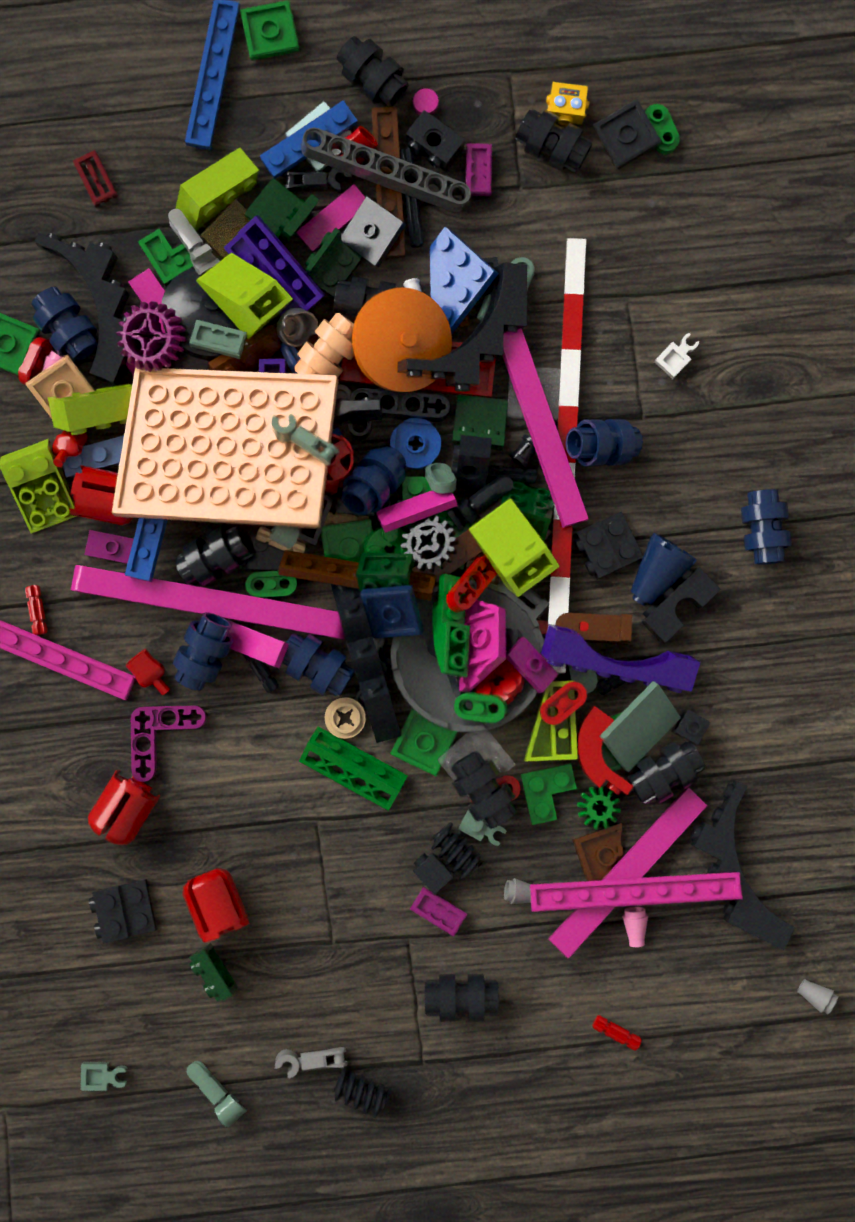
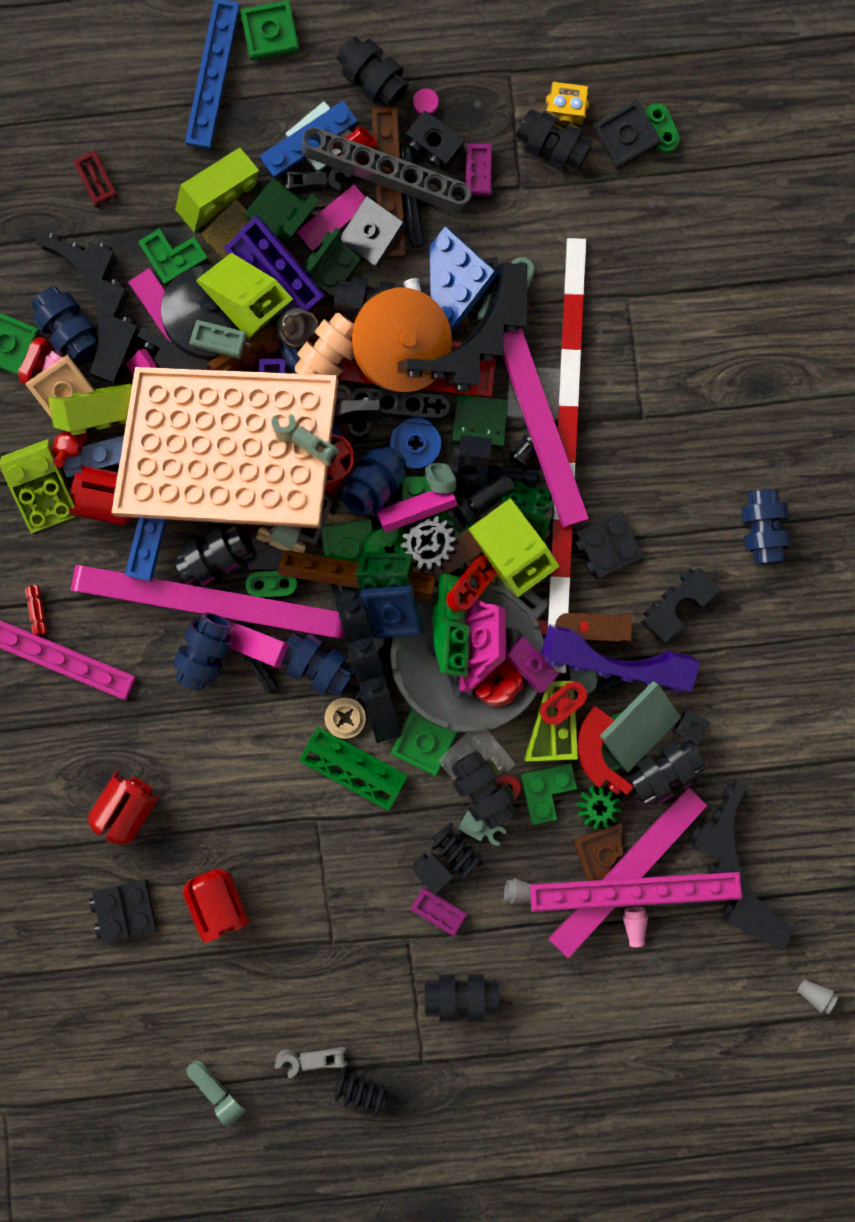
sand green plate [81,1062,127,1091] -> none
magenta plate [84,530,134,564] -> none
magenta gear [116,301,186,372] -> none
red piece [125,648,170,695] -> none
magenta beam [131,706,207,782] -> none
light grey piece [168,209,220,275] -> none
dark green plate [189,943,238,1002] -> none
green plate [454,692,507,723] -> none
dark blue piece [566,419,643,466] -> none
red axle [592,1015,642,1051] -> none
dark blue cone [630,533,697,606] -> none
white plate [654,333,699,379] -> none

